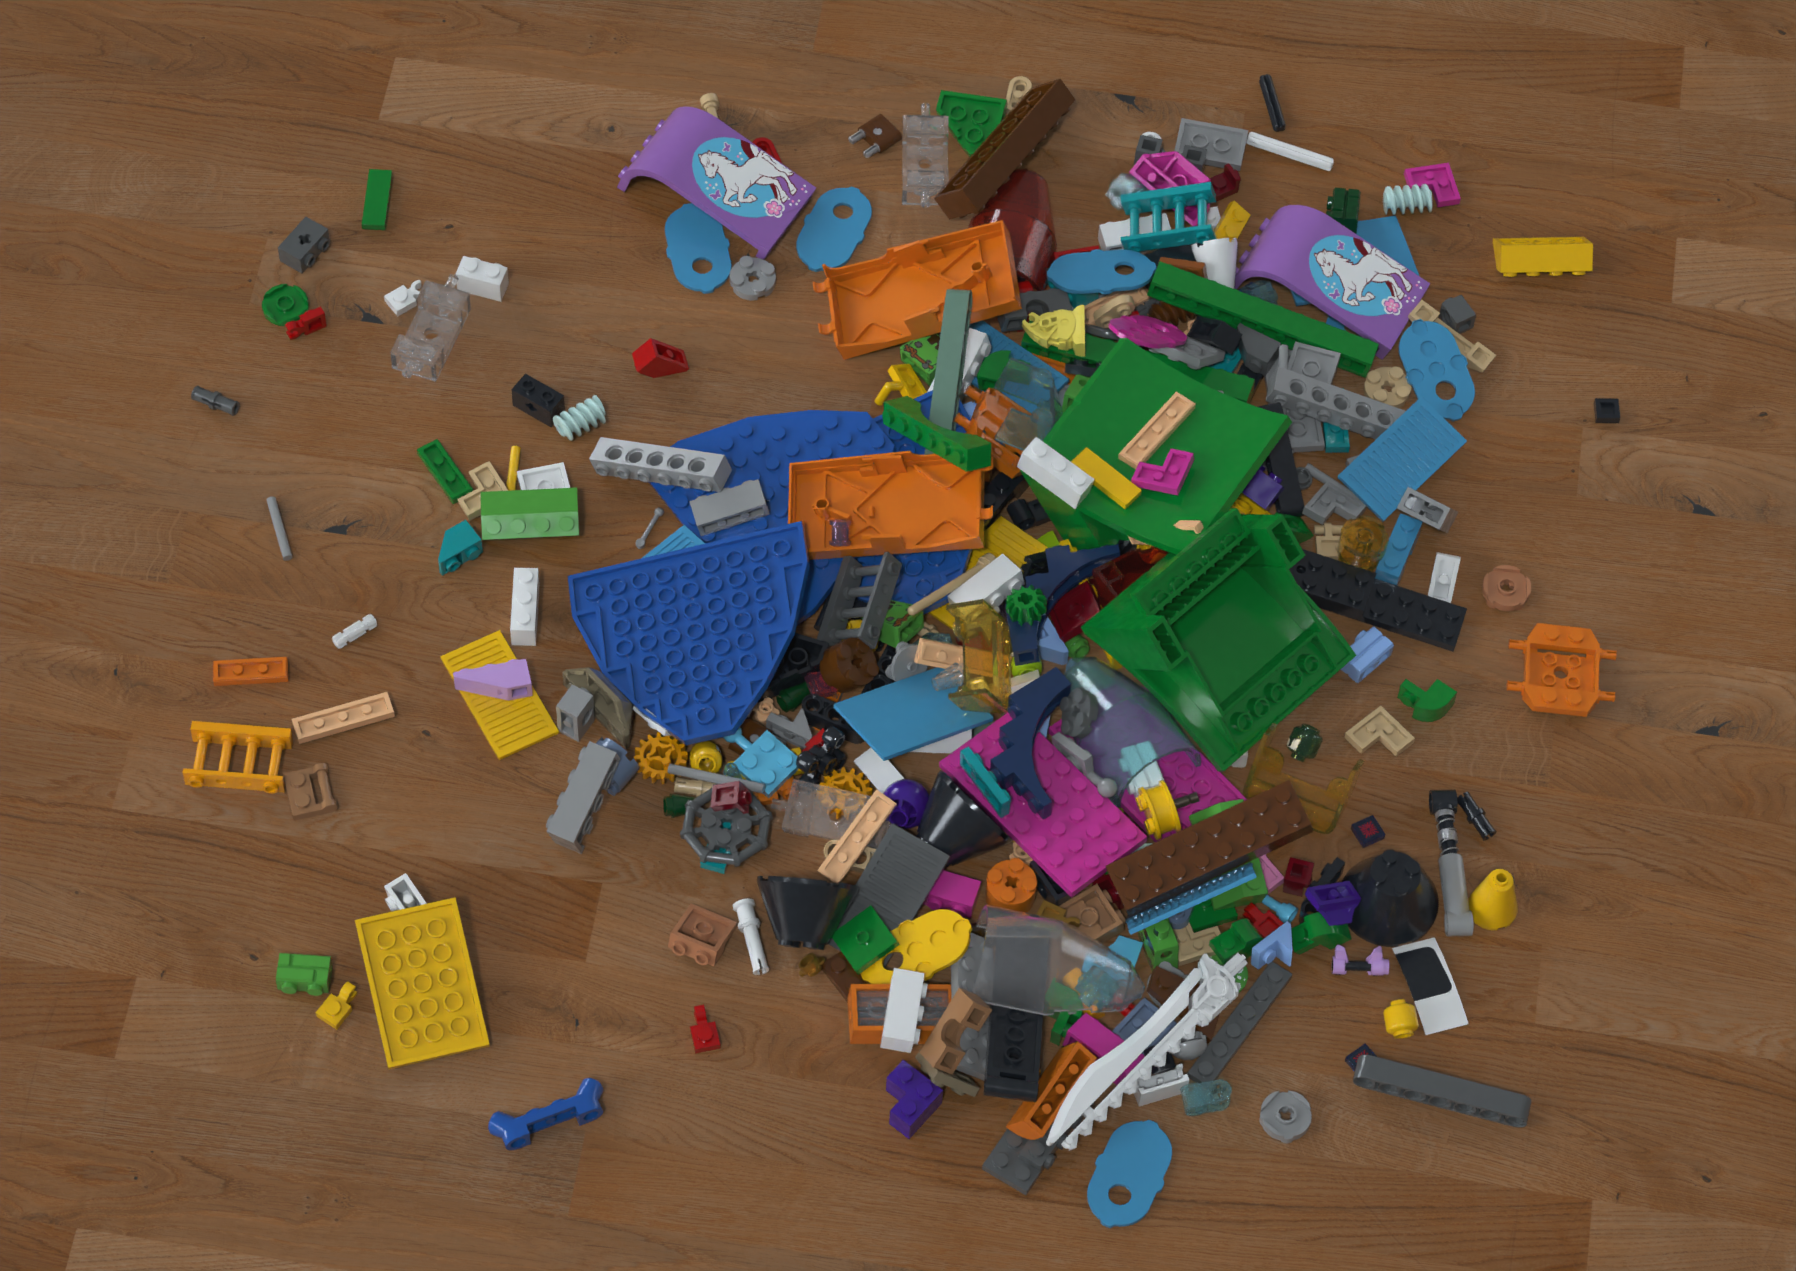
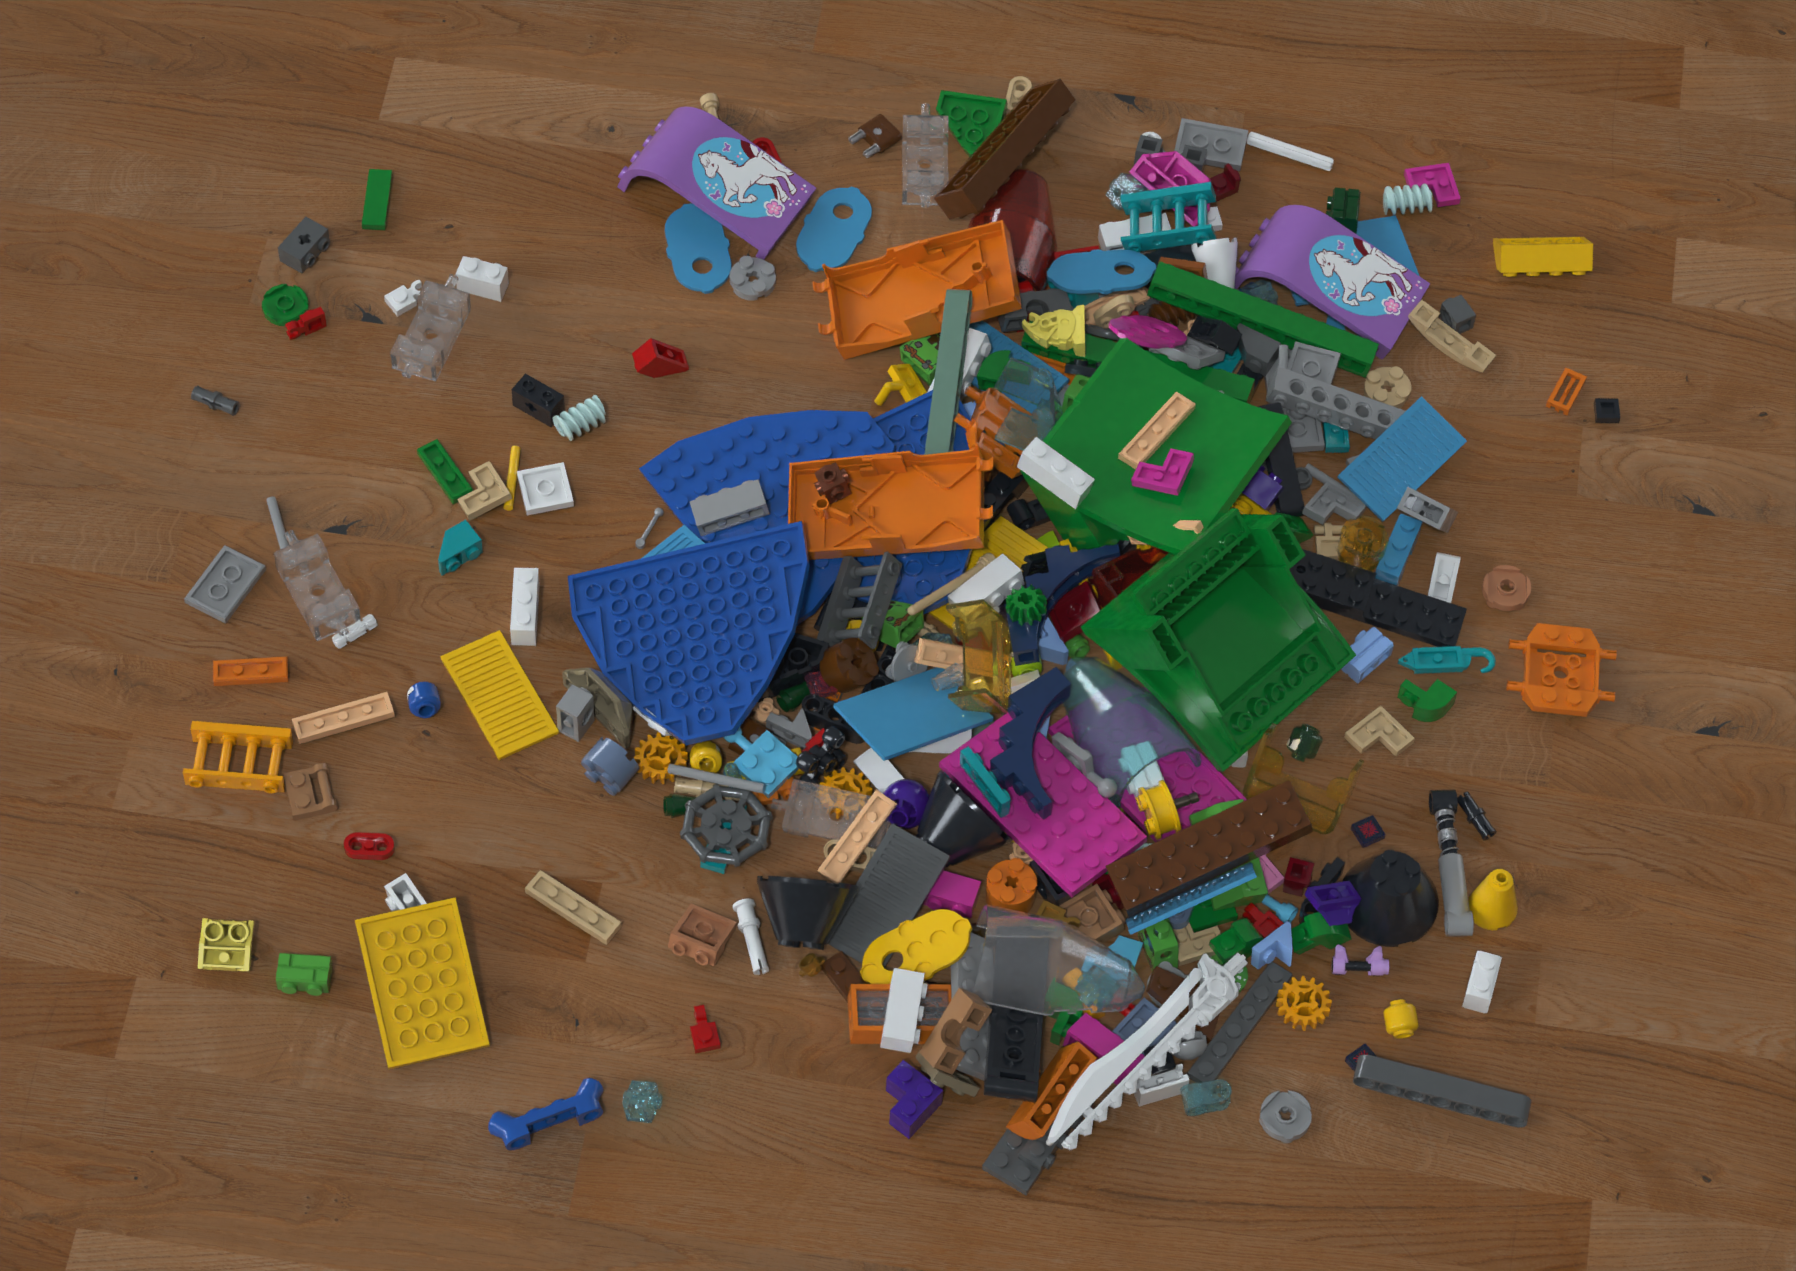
yellow plate [315,981,357,1030] -> none
lavender slope [453,659,533,701] -> none
bright green slope [481,488,579,540] -> none
light grey wedge [546,741,620,854] -> none
light grey brick [589,437,732,492] -> none
dark red bracket [710,781,752,814] -> none
bush [829,519,851,546] -> none
green plate [832,905,899,975] -> none
green arch [882,396,992,472] -> none
dark grey plate [1060,688,1098,739] -> none
yellow tile [1071,447,1142,509] -> none
dark azure piece [1087,1120,1172,1228] -> none
yellow plate [1214,201,1251,242] -> none
black axle [1259,74,1286,132] -> none
sticker [1392,937,1469,1035] -> none
dark azure piece [1399,319,1475,421] -> none
none -> light grey tile [184,545,266,624]
none -> light yellow slope [198,918,255,972]
none -> clear brick [273,530,361,641]
none -> red plate [344,832,395,860]
none -> blue head [407,682,441,718]
none -> tan plate [525,870,622,945]
none -> clear light blue brick [622,1080,662,1123]
none -> copper brick [814,462,851,504]
none -> light orange gear [1275,976,1332,1031]
none -> teal plate [1398,646,1496,674]
none -> white brick [1462,951,1502,1013]
none -> orange tile [1546,368,1587,416]

